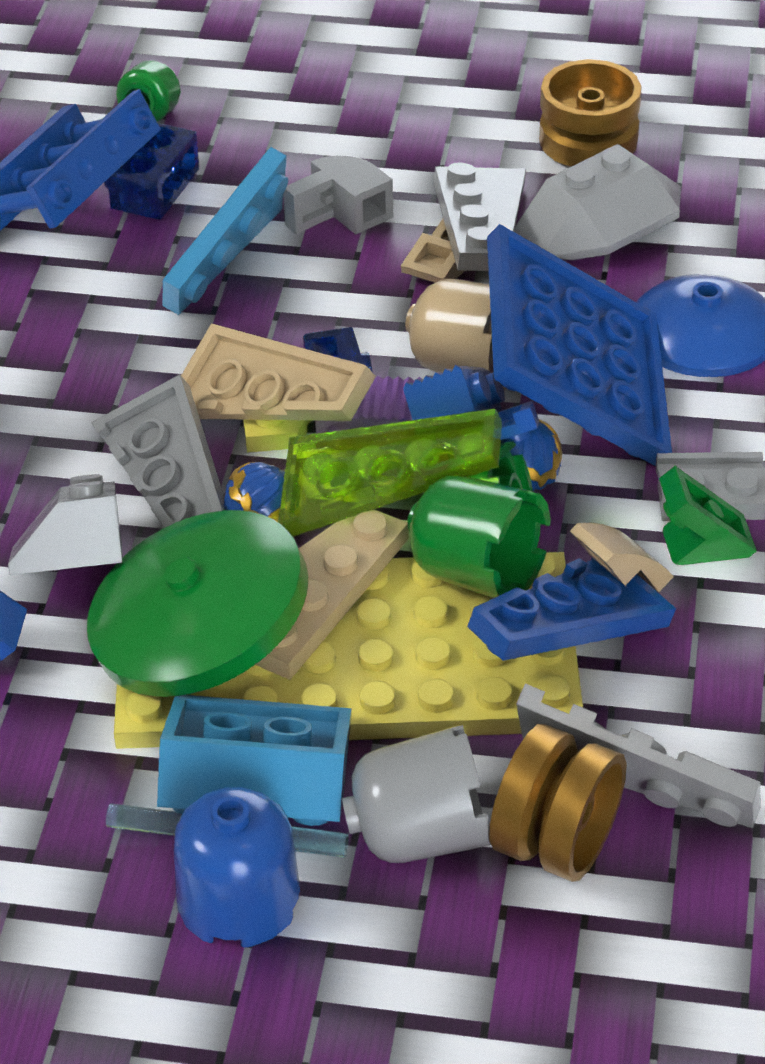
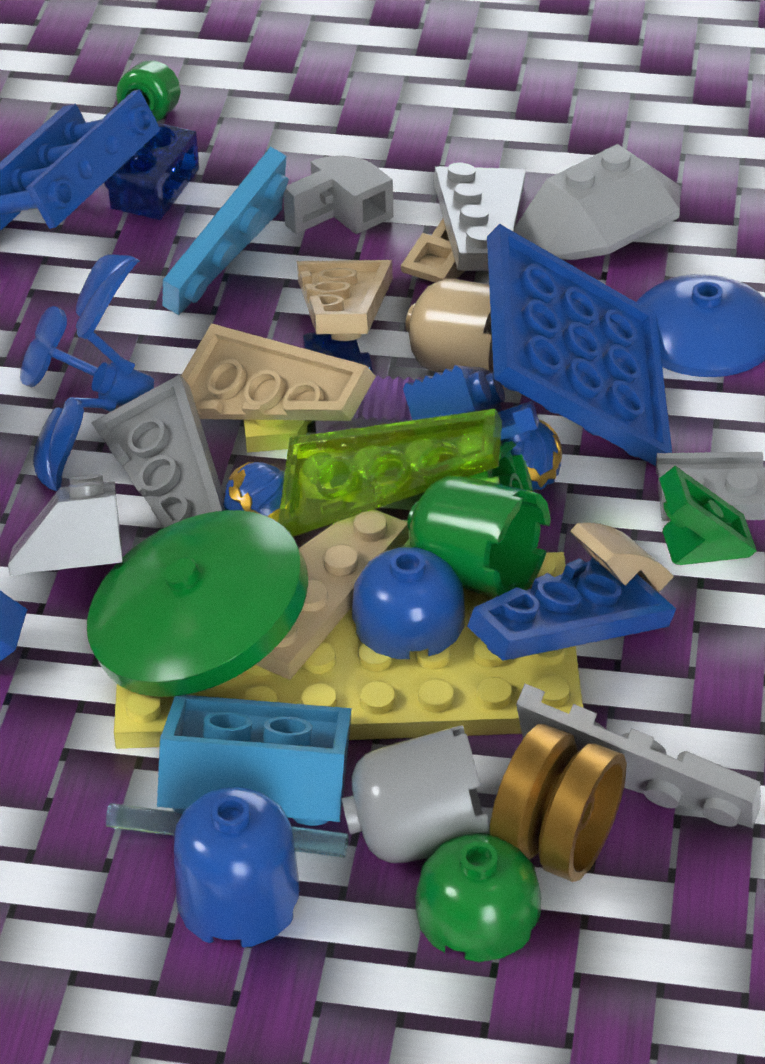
pearl gold wheel [539,59,642,167] -> none
none -> blue plant [20,254,154,492]
none -> tan wing [297,260,393,341]
none -> blue cylinder [352,547,465,659]
none -> green cylinder [416,833,541,962]

